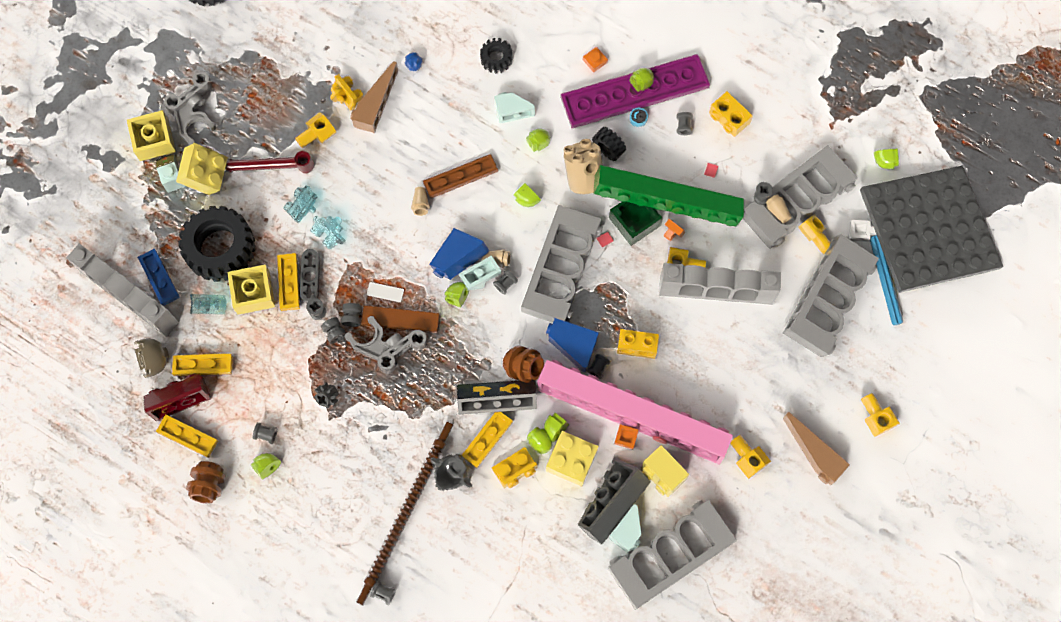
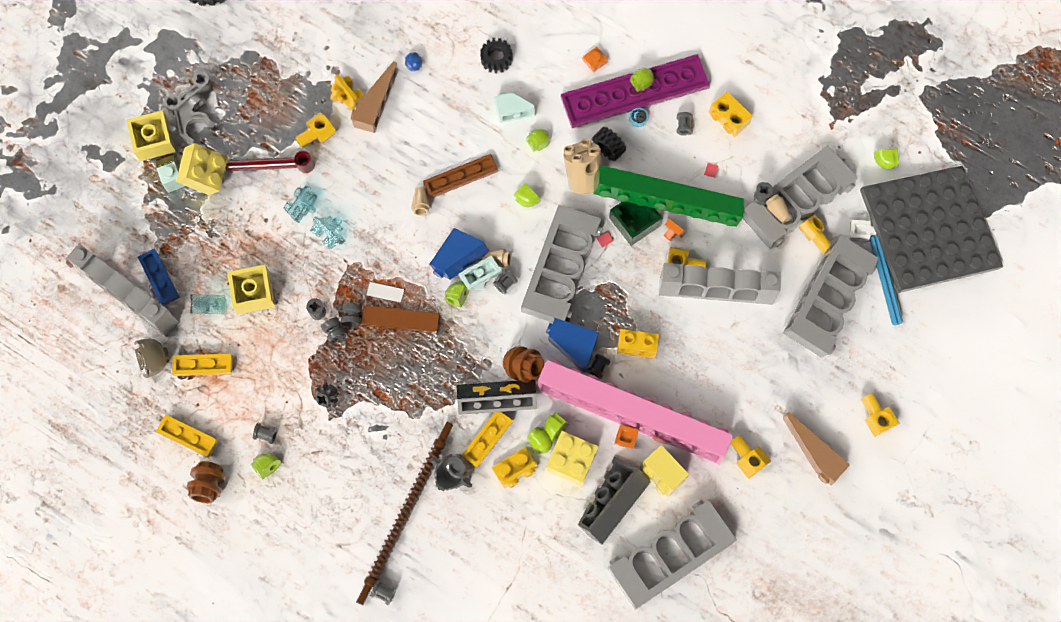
dark red slope [143,374,211,421] -> none
black tyre [178,206,256,282] -> none
yellow plate [277,253,300,311] -> none
dark grey beam [300,249,320,303] -> none
light grey piece [345,316,427,374] -> none
light aqua slope [609,504,641,553] -> none

